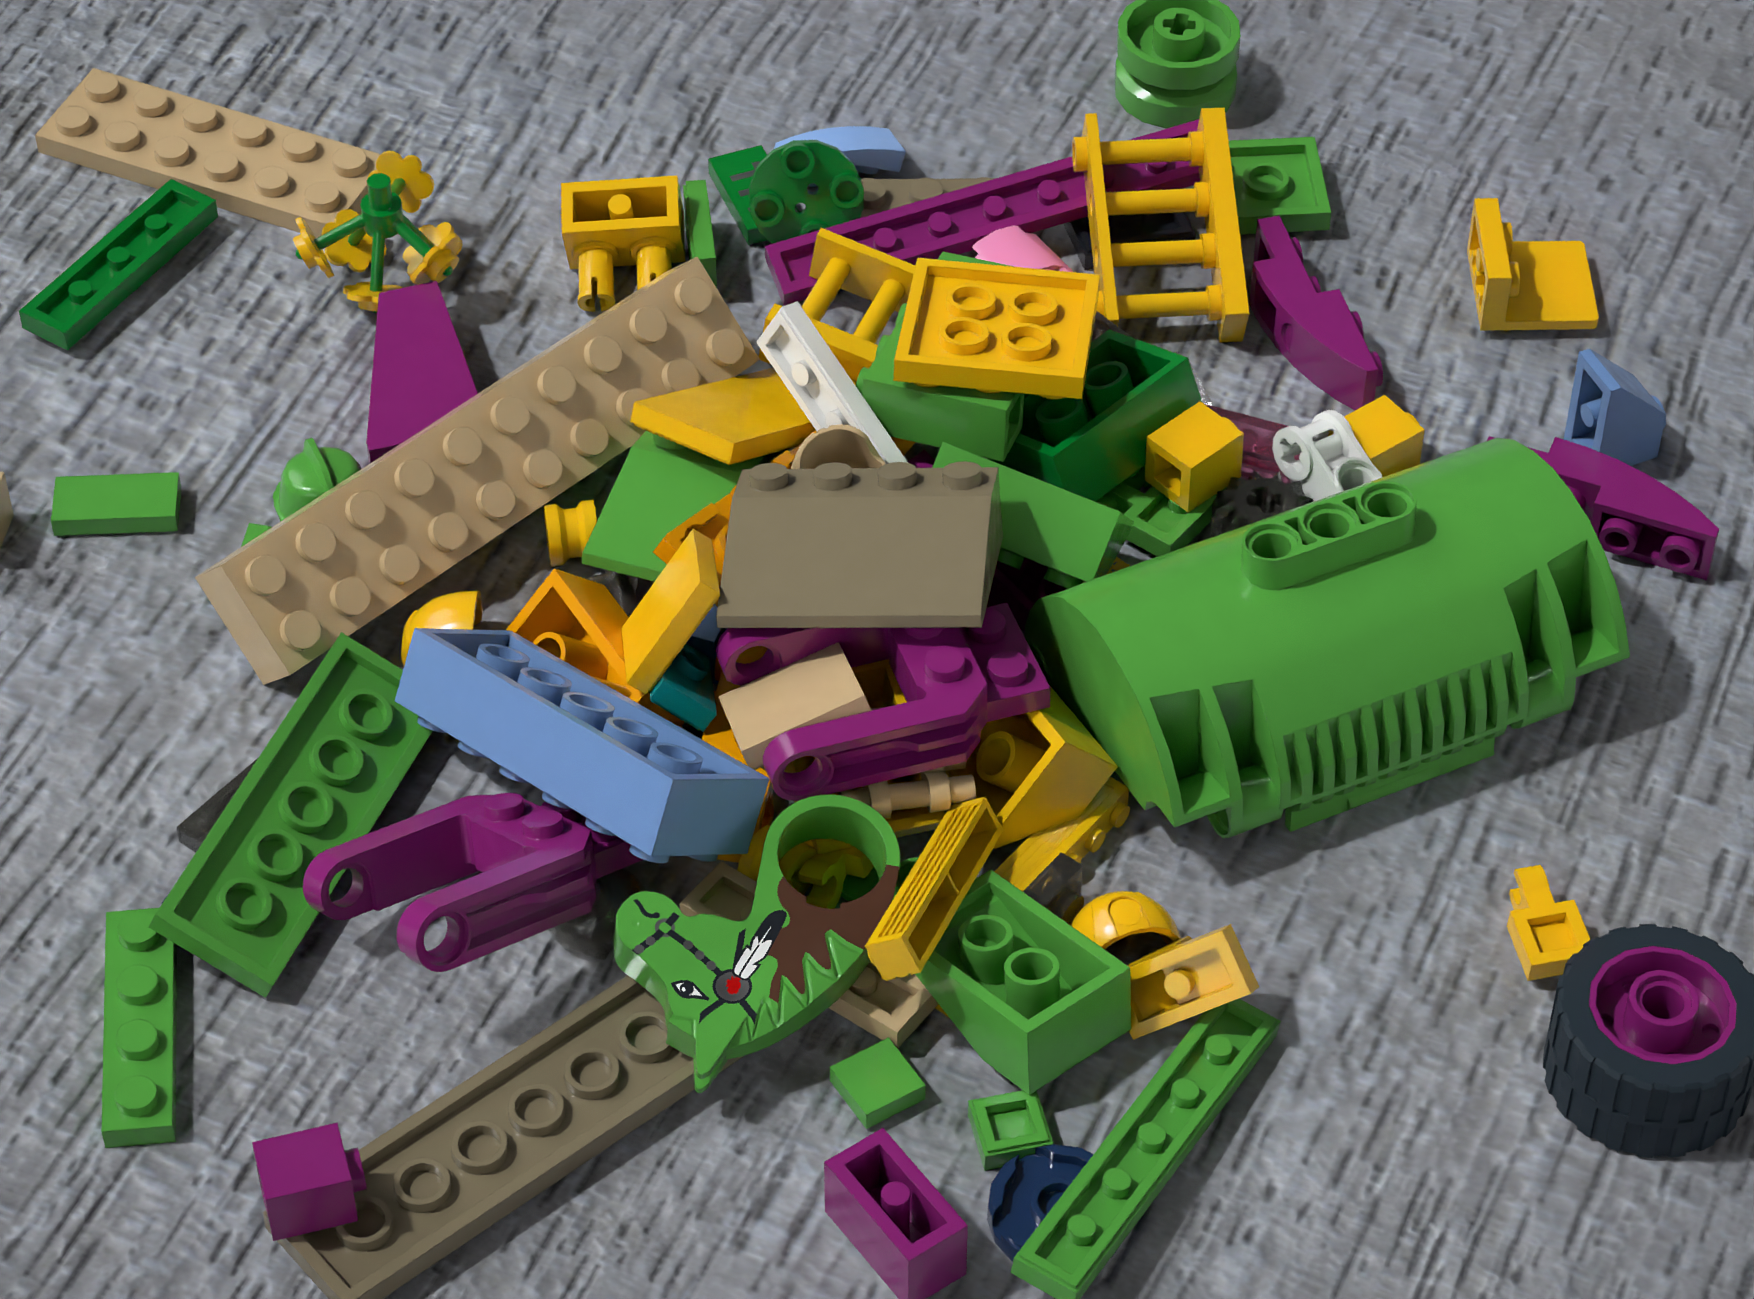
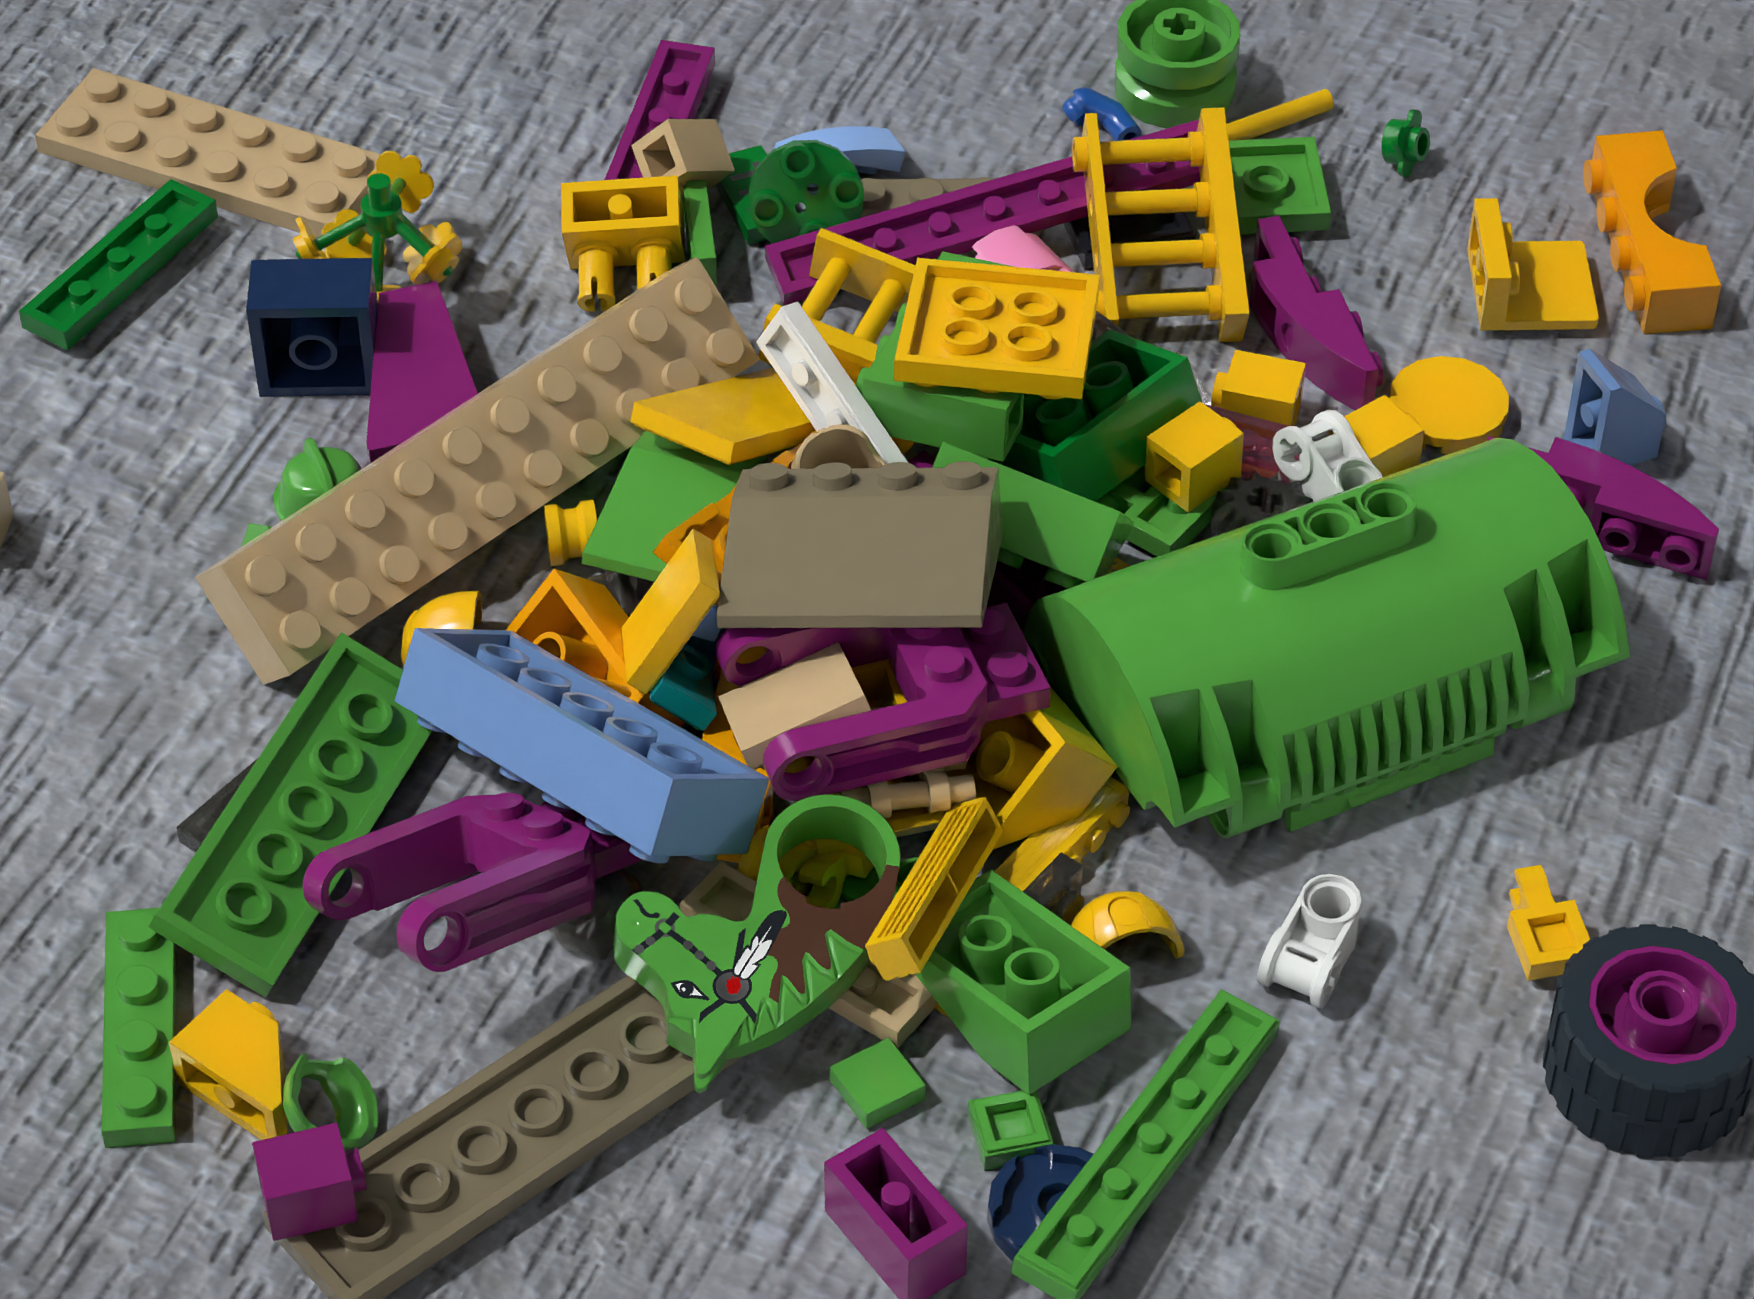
bright green tile [51,472,181,536] -> none
yellow slope [1127,924,1259,1040] -> none
none -> yellow slope [169,989,289,1140]
none -> dark blue brick [246,258,378,397]
none -> bright green piece [283,1053,379,1150]
none -> magenta plate [604,40,715,180]
none -> tan brick [631,119,735,197]
none -> blue arm [1062,87,1142,141]
none -> yellow brick [1211,350,1306,444]
none -> yellow bar [1227,89,1334,141]
none -> white piece [1257,874,1361,1009]
none -> green plate [1381,109,1430,177]
none -> yellow tile [1389,356,1509,454]
none -> light orange arch [1583,130,1721,335]

